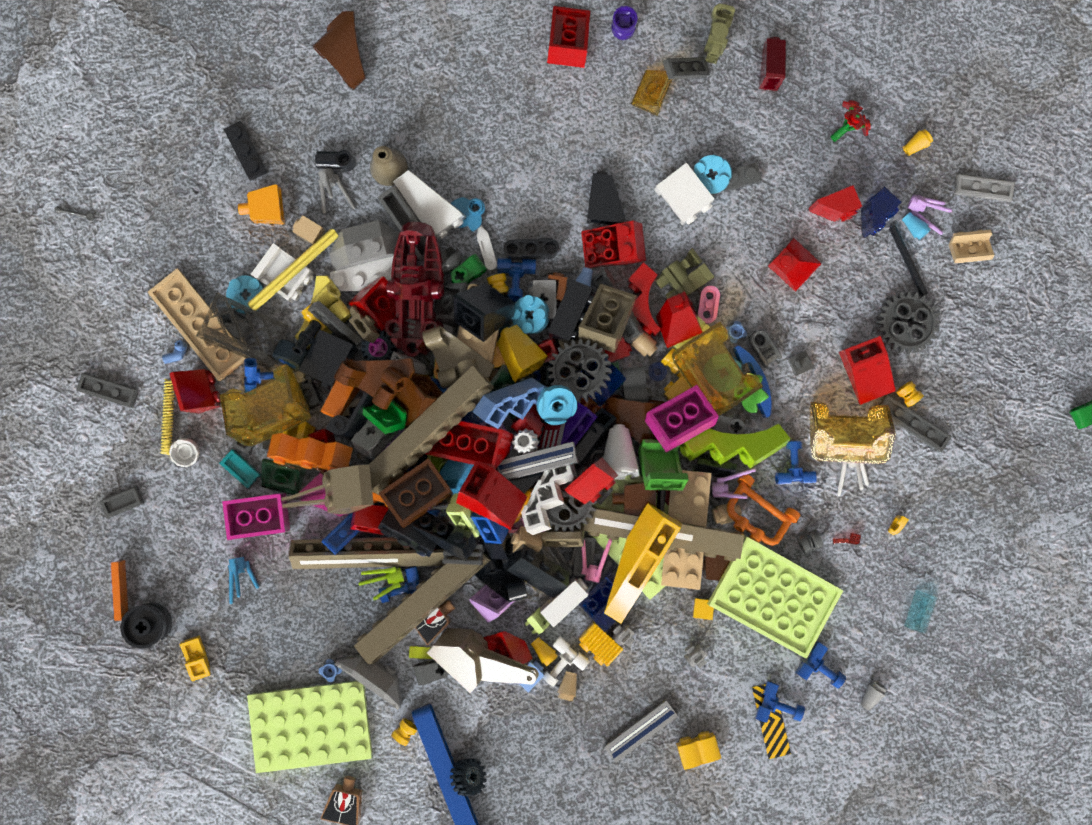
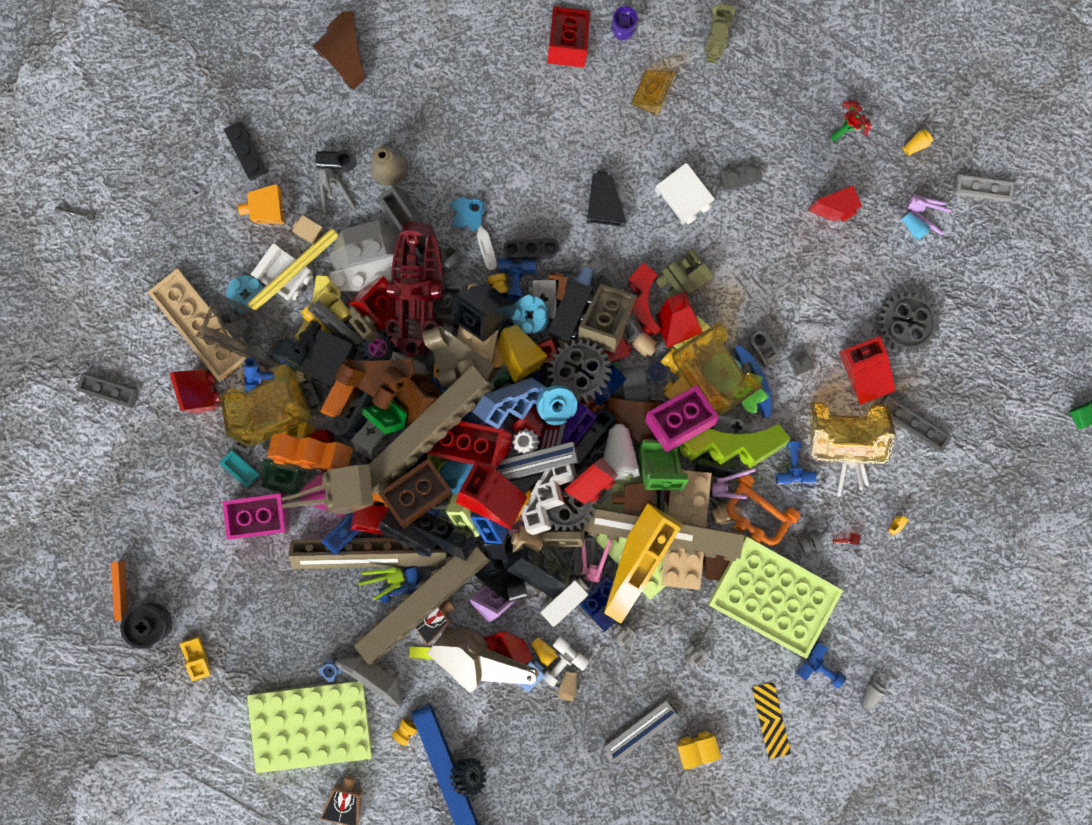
dark grey tile [100,486,144,519] -> none
light yellow piece [160,379,175,455] -> none
medium blue arm [162,340,187,364] -> none
white hair [169,438,200,467] -> none
dark azure plant [228,557,259,604] -> none
white slope [393,170,467,240] -> none
dark grey piece [413,660,449,686] -> none
dark grey tile [442,545,484,565] -> none
green piece [451,254,487,284] -> none
yellowish green tile [525,607,550,634] -> none
yellow brick [578,621,623,667] -> none
red slope [581,220,646,269] -> none
dark grey tile [663,57,710,80] -> none
yellow tile [692,598,714,620] -> none
medium azure plate [694,155,732,194] -> none
bright pink plate [697,286,720,324] -> none
medium blue plate [724,321,747,343] -> none
blue bar [755,681,805,723] -> none
dark red slope [759,37,786,91] -> none
red slope [768,238,822,292] -> none
clear blue slope [861,186,902,238] -> none
black bar [889,225,928,296] -> none
yellow wheel [896,380,924,407] -> none
clear light blue slope [904,590,937,634] -> none
tan bracket [949,230,994,263] -> none

